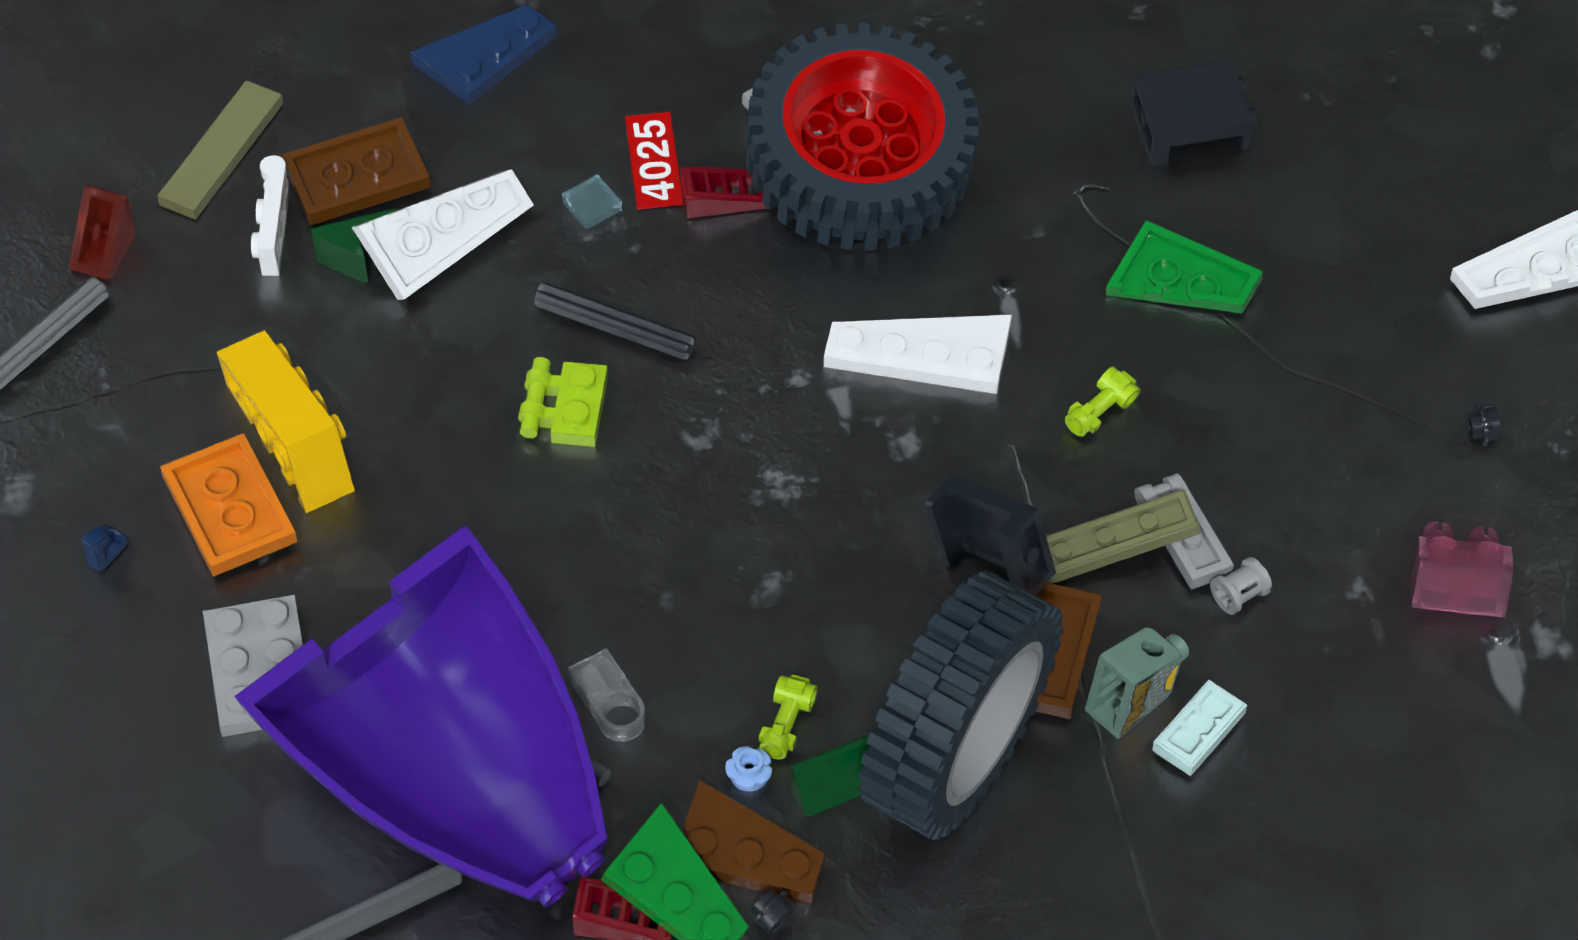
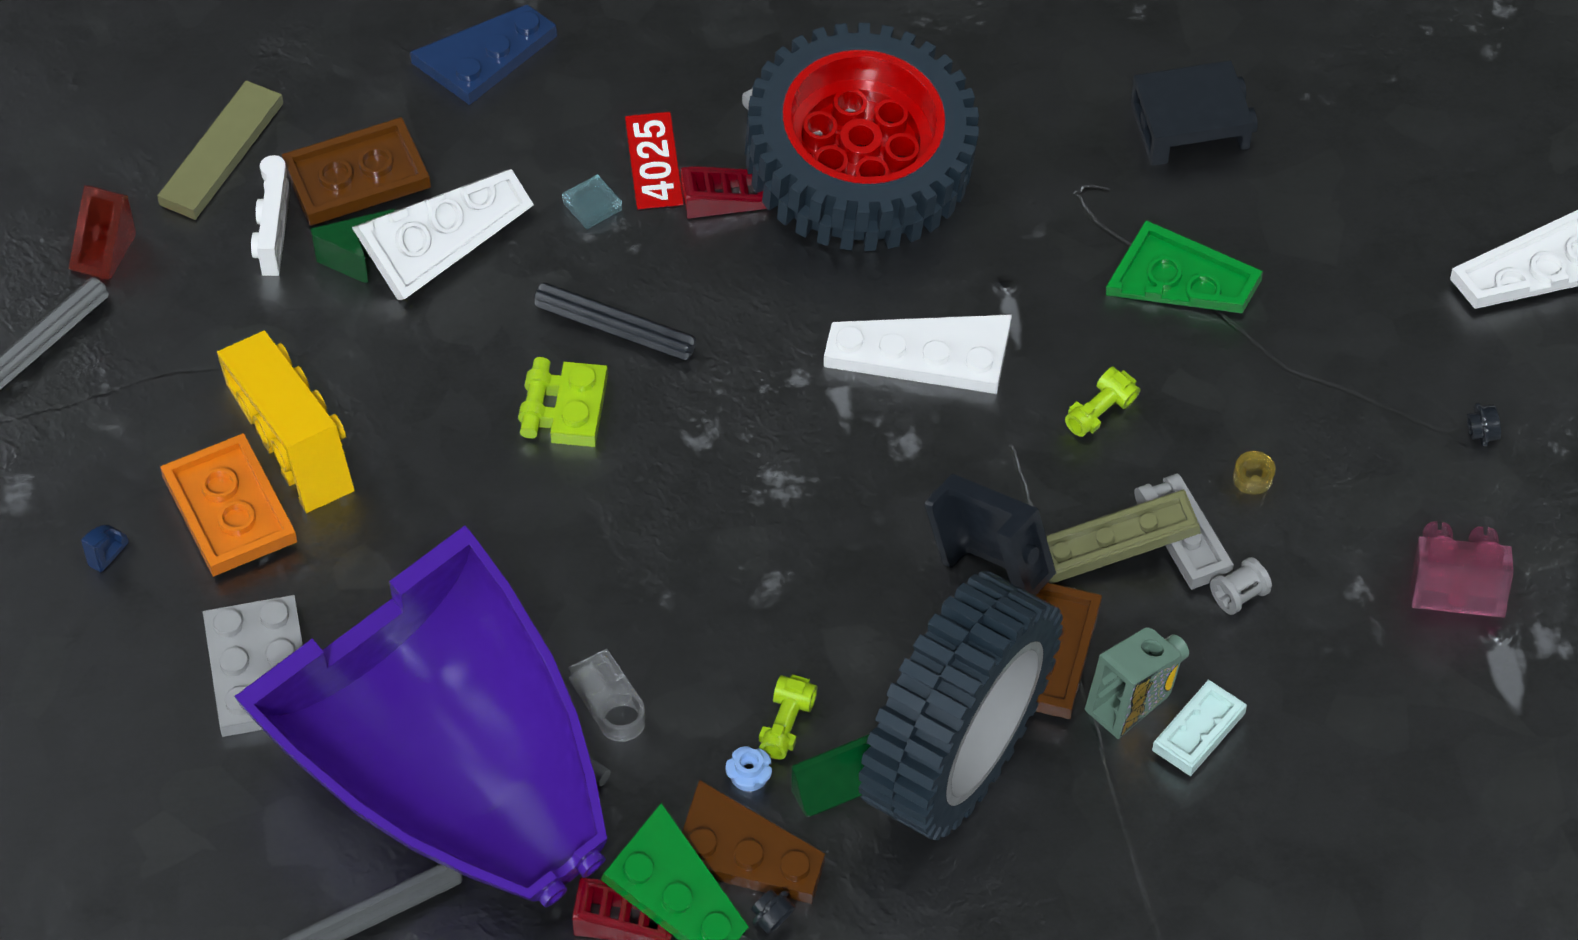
none -> clear yellow bush [1233,451,1276,495]

